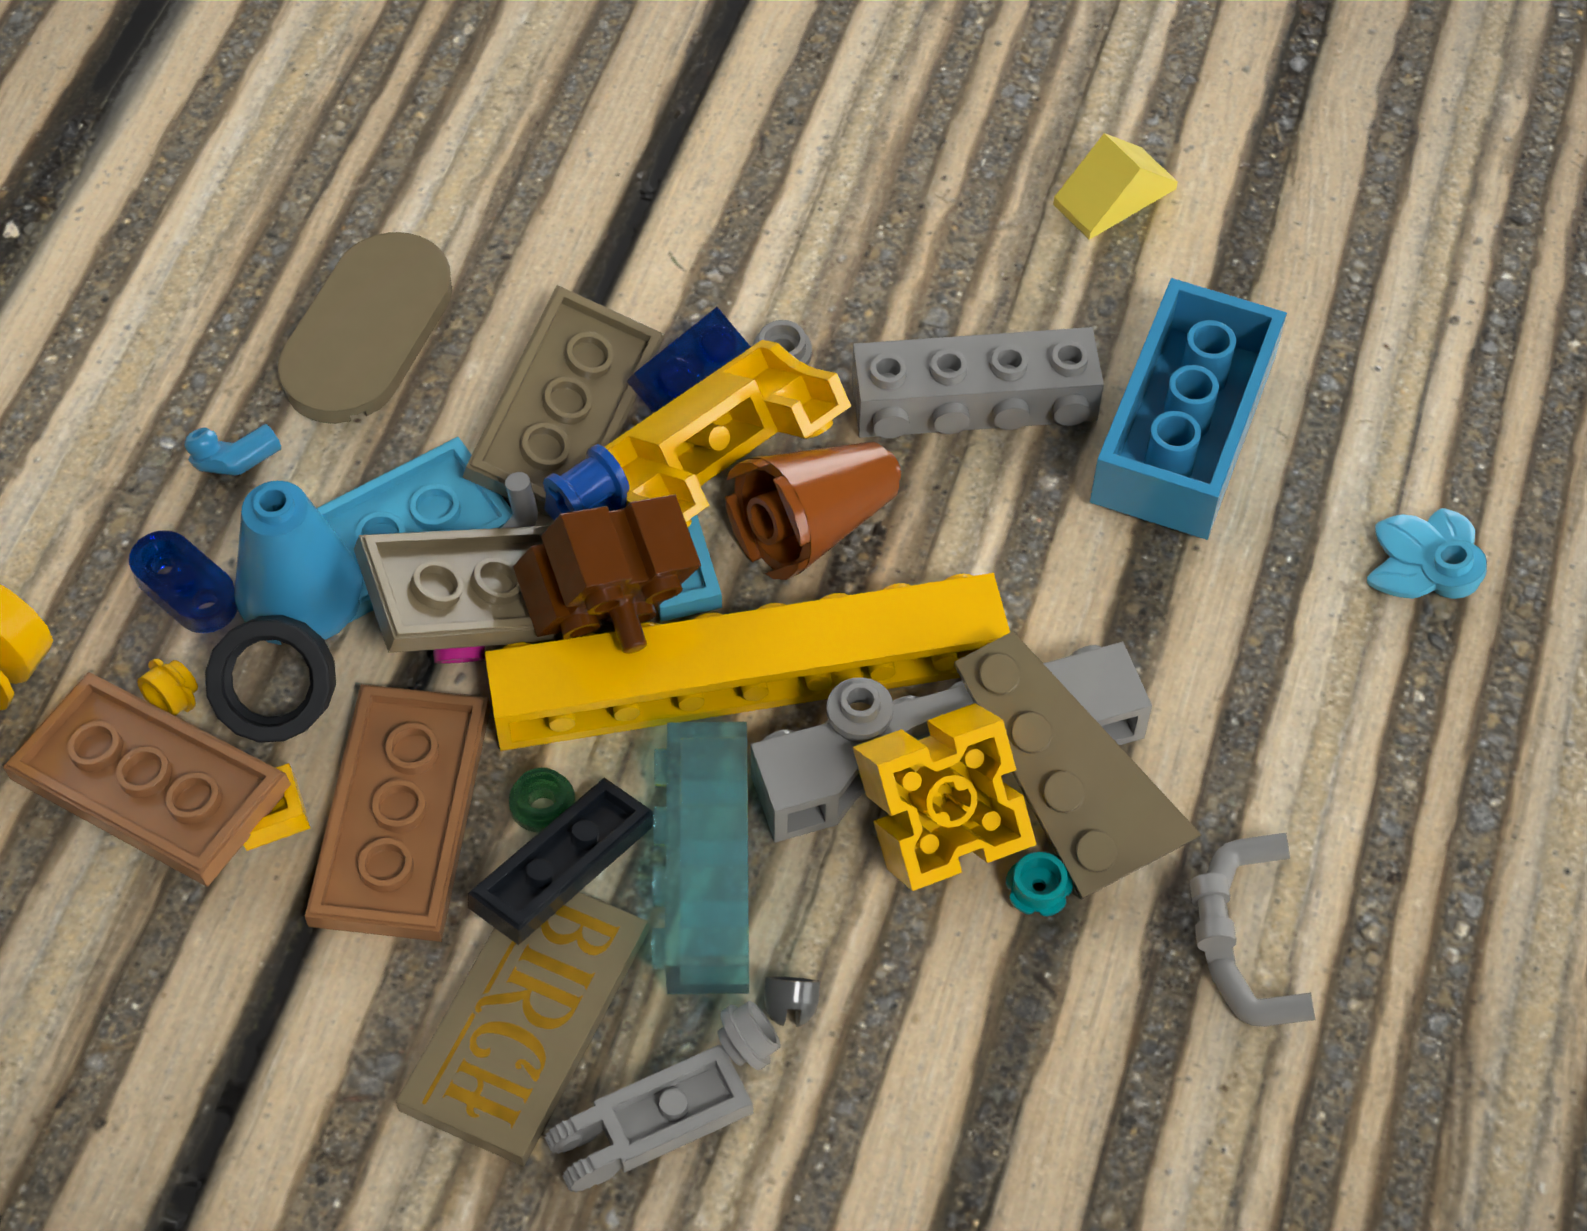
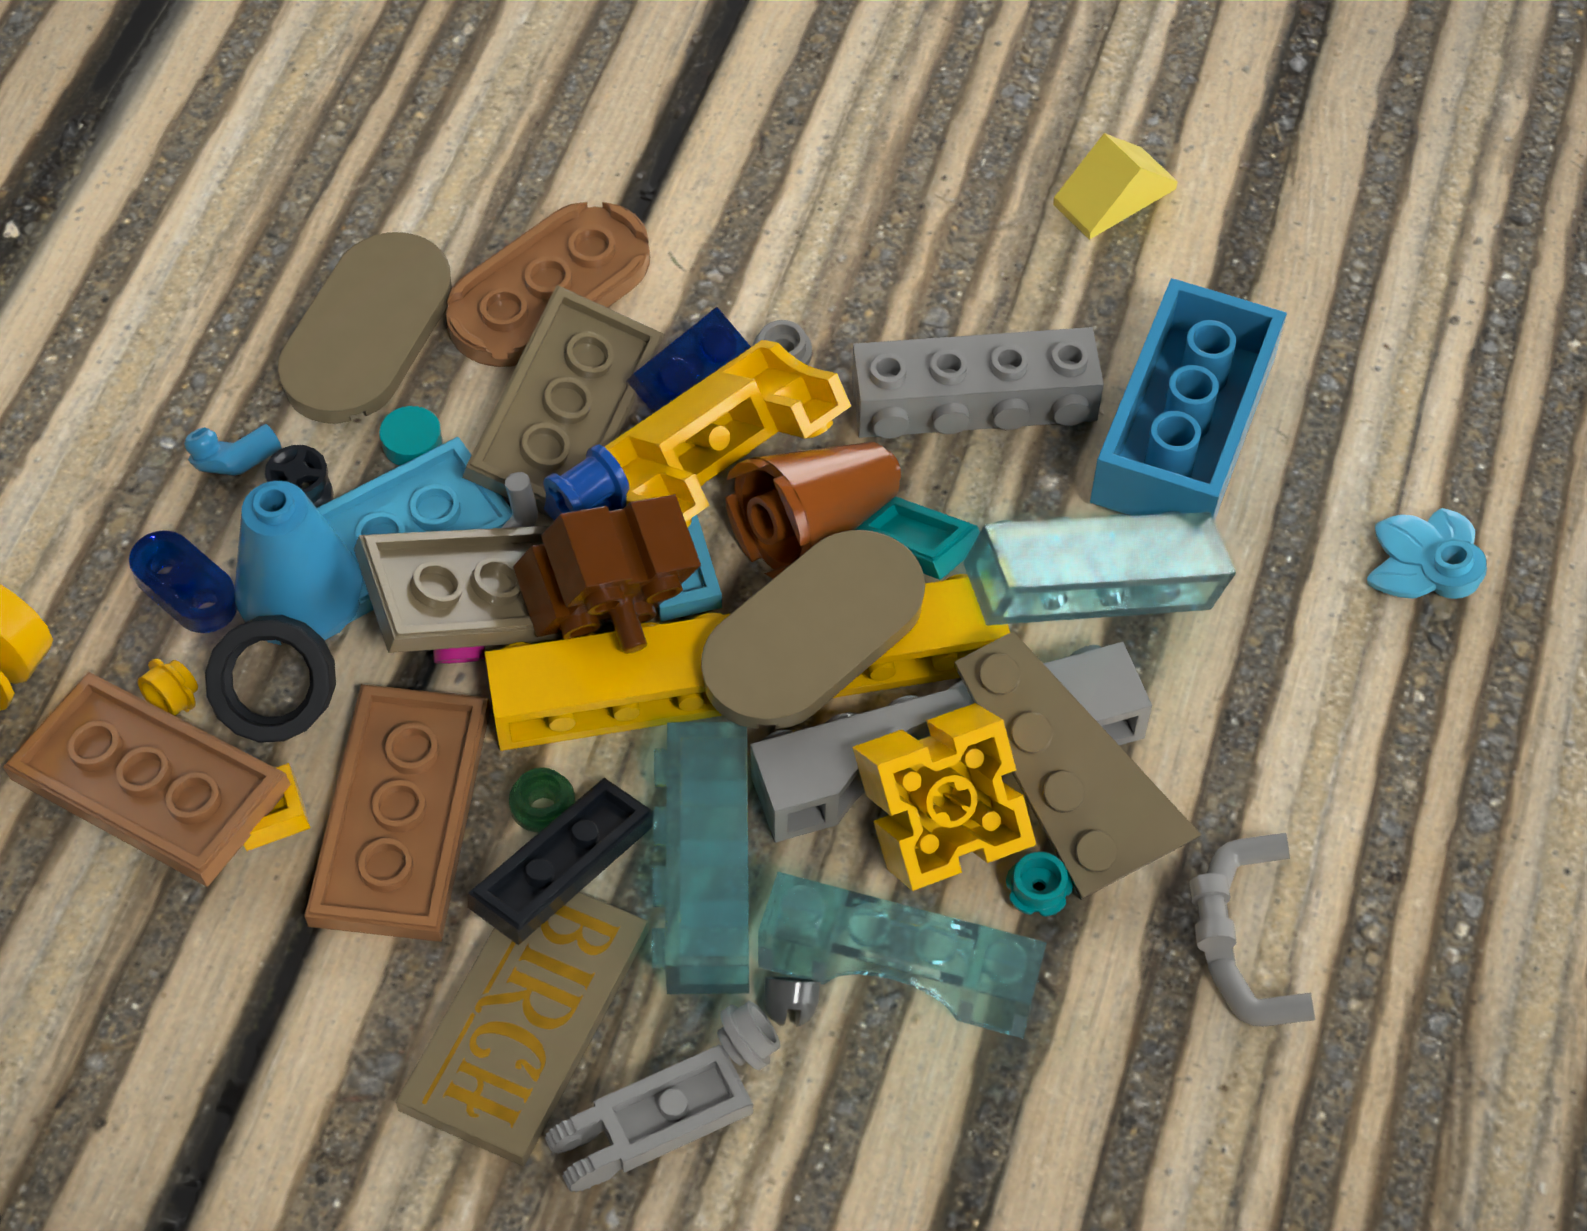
light grey plate [827,678,894,743] -> none
none -> black wheel [265,445,334,508]
none -> teal tile [380,406,443,466]
none -> medium nougat tile [446,202,650,367]
none -> dark tan tile [701,530,925,729]
none -> clear light blue arch [758,872,1047,1039]
none -> teal tile [855,497,984,580]
none -> clear light blue brick [963,511,1236,625]

